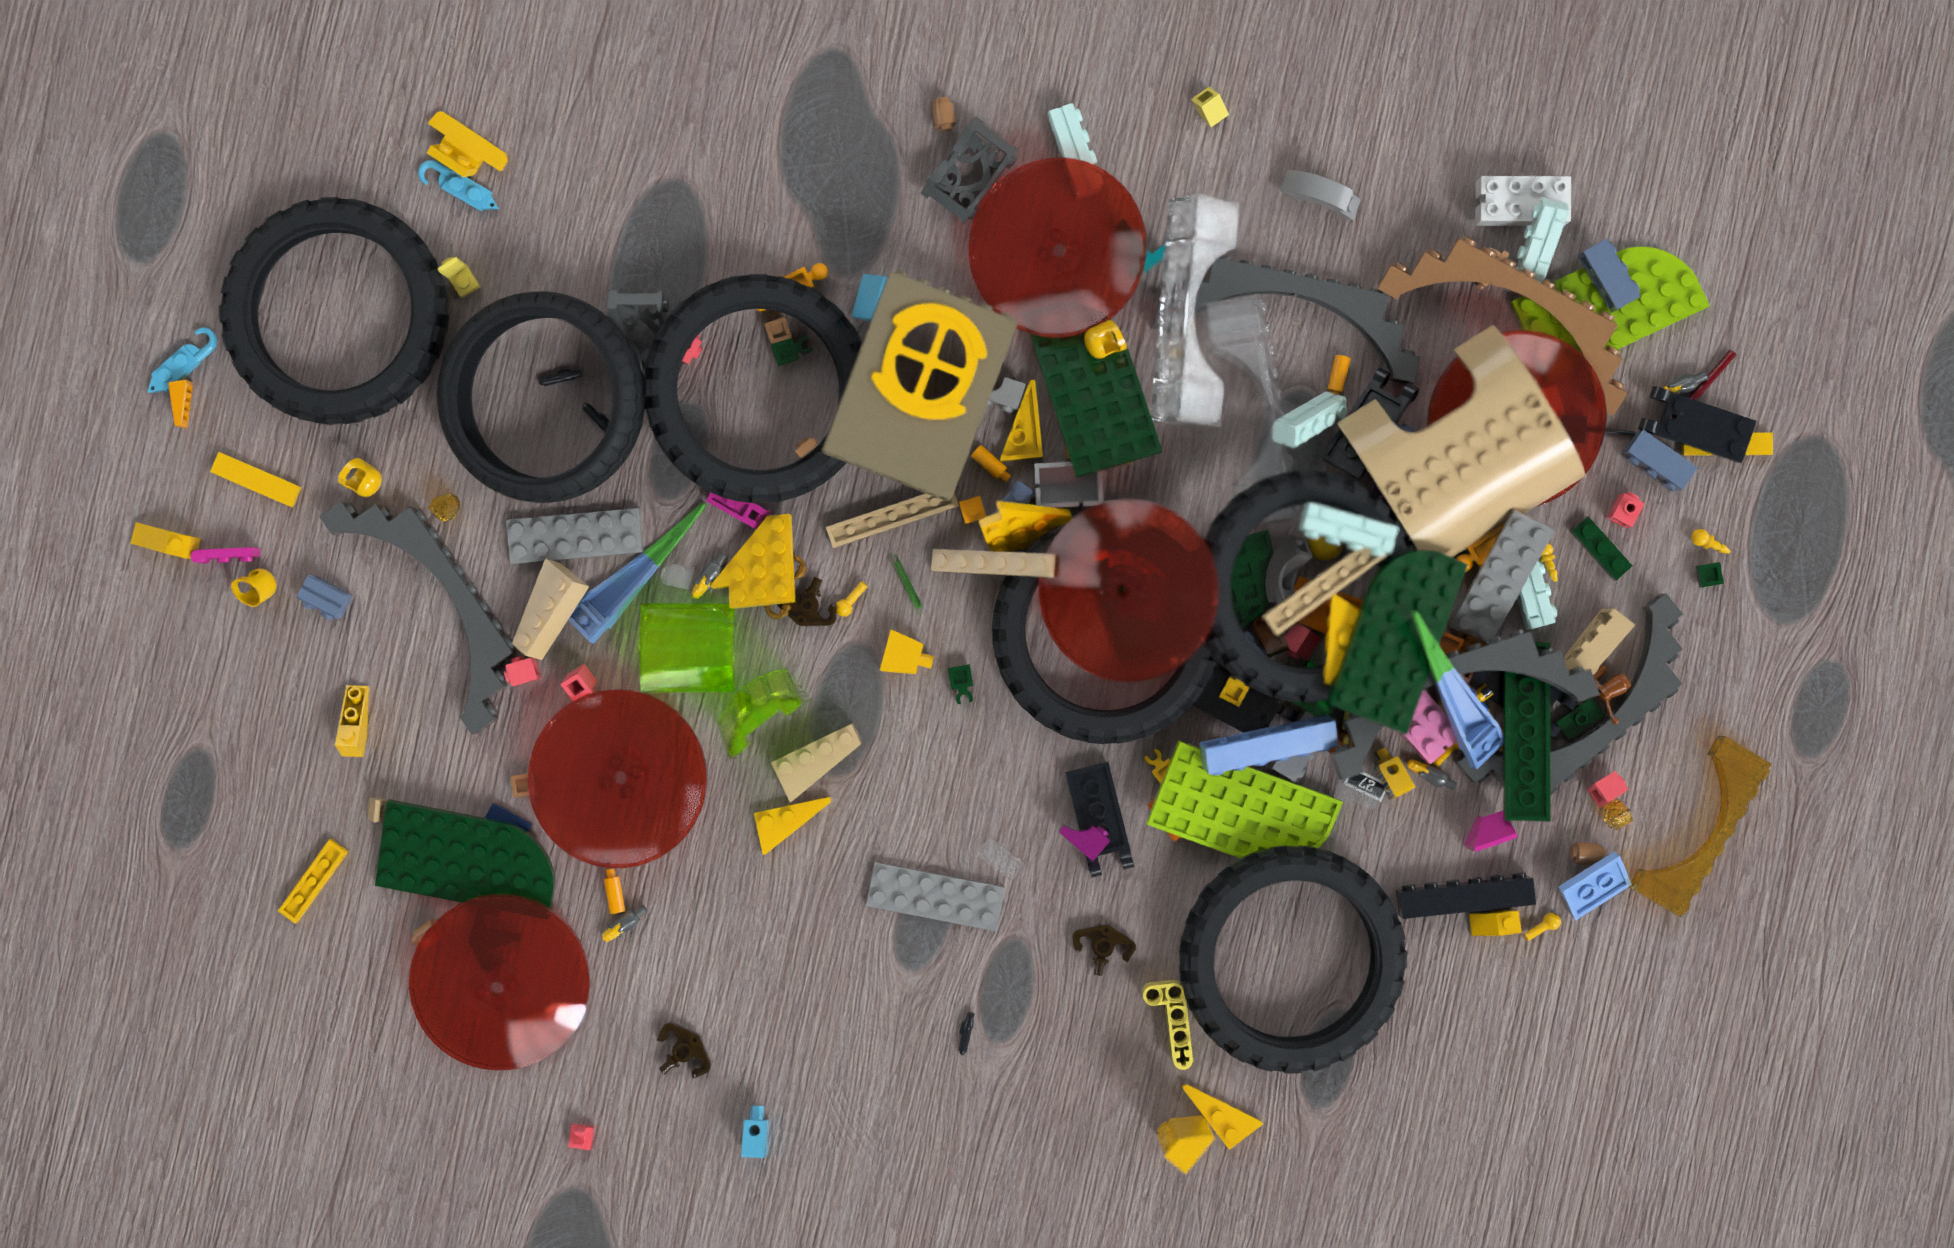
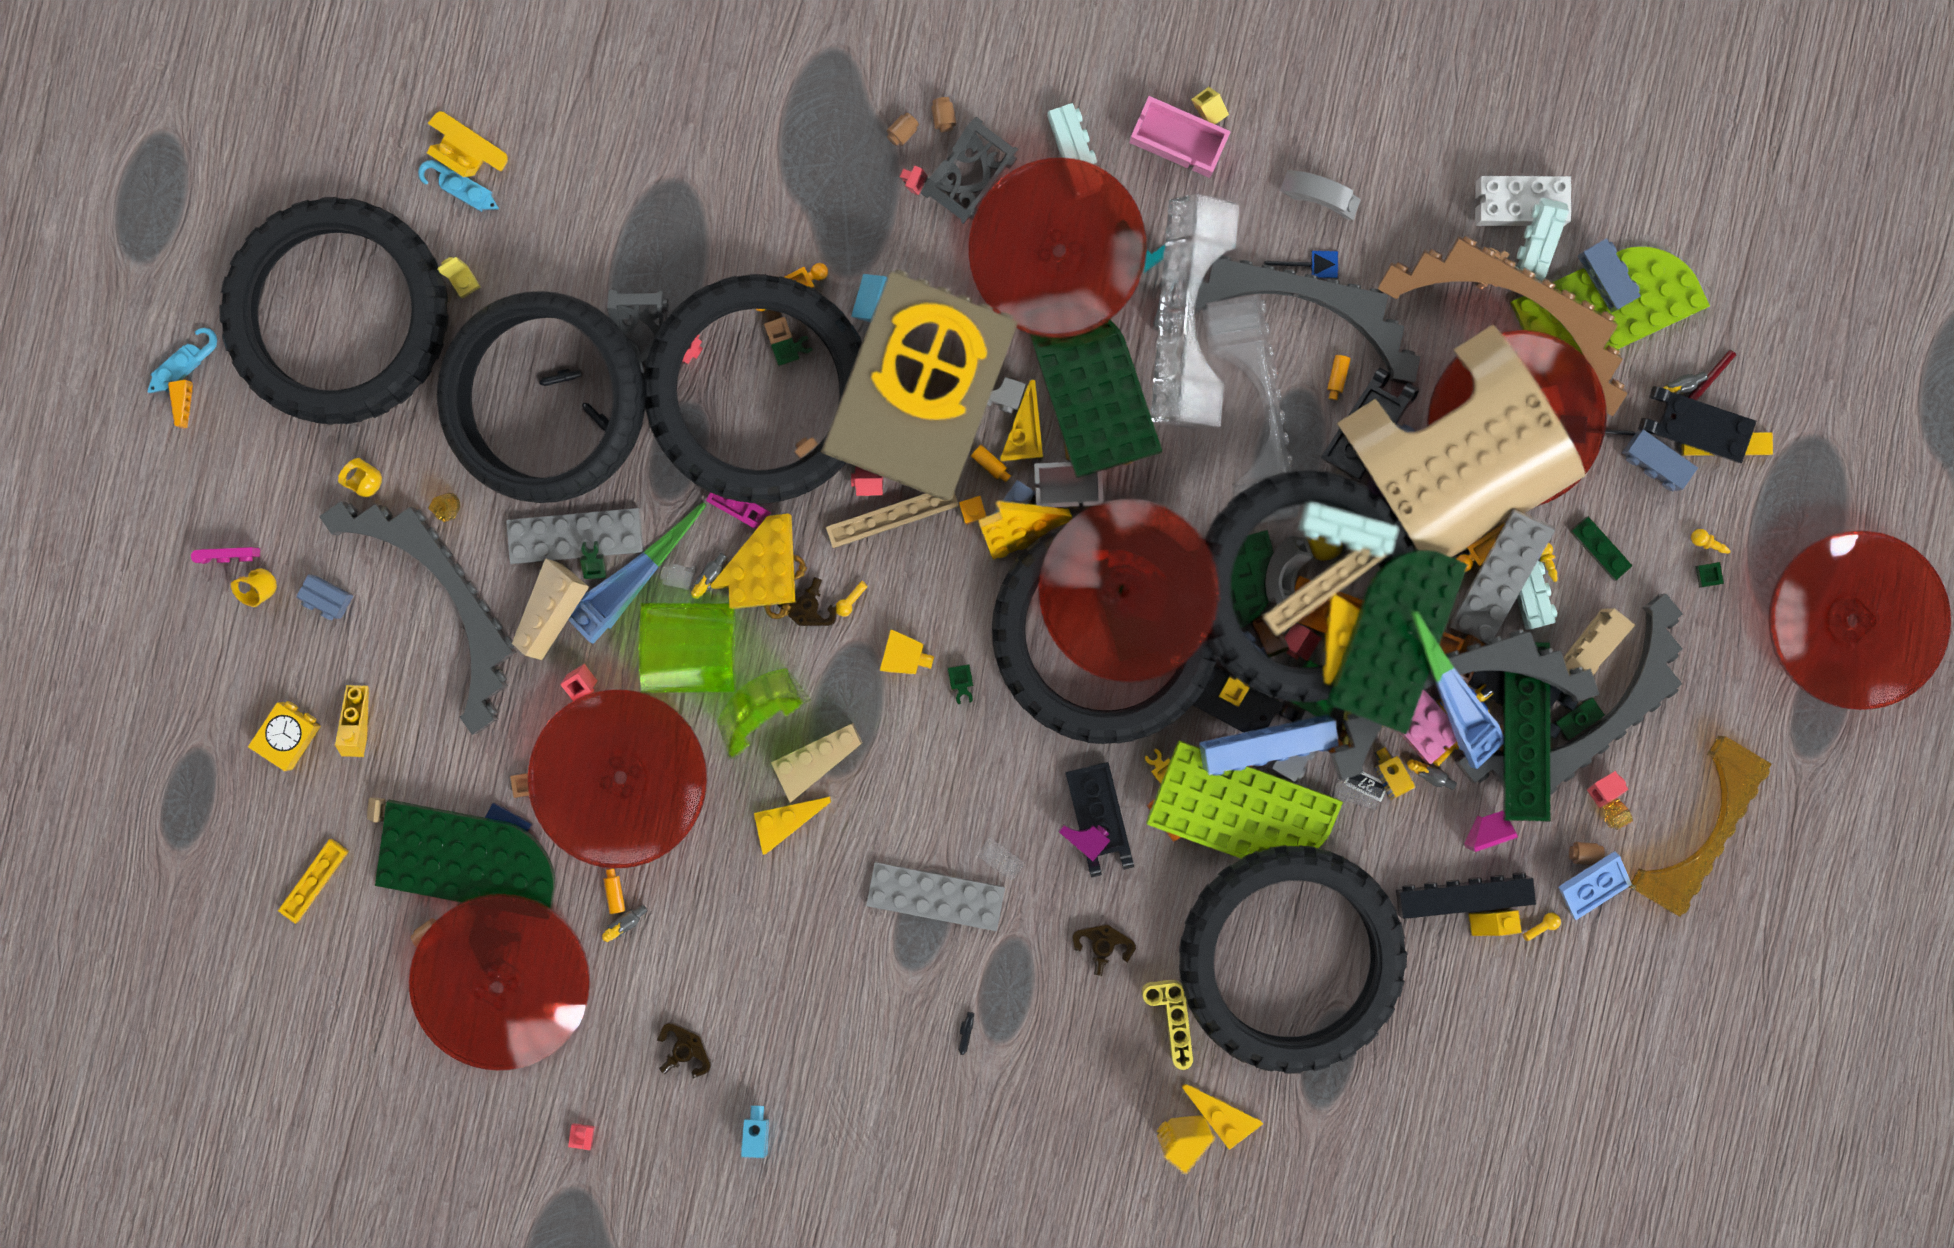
yellow slope [130,522,201,559] -> none
yellow tile [210,452,302,507] -> none
coral brick [504,656,542,686] -> none
bright green piece [890,555,924,615] -> none
tan plate [931,549,1055,578] -> none
yellow helmet [1084,320,1127,358] -> none
light aqua brick [1273,391,1348,448] -> none
dark orange piece [1593,664,1631,725] -> none
coral brick [1606,492,1645,528] -> none
none -> yellow brick [248,701,321,771]
none -> dark green plate [580,541,607,579]
none -> coral brick [851,466,883,496]
none -> medium nougat brick [887,112,919,146]
none -> coral tile [900,165,928,196]
none -> bright pink piece [1129,96,1231,178]
none -> piece [1264,251,1338,278]
none -> clear red dish [1768,531,1951,710]

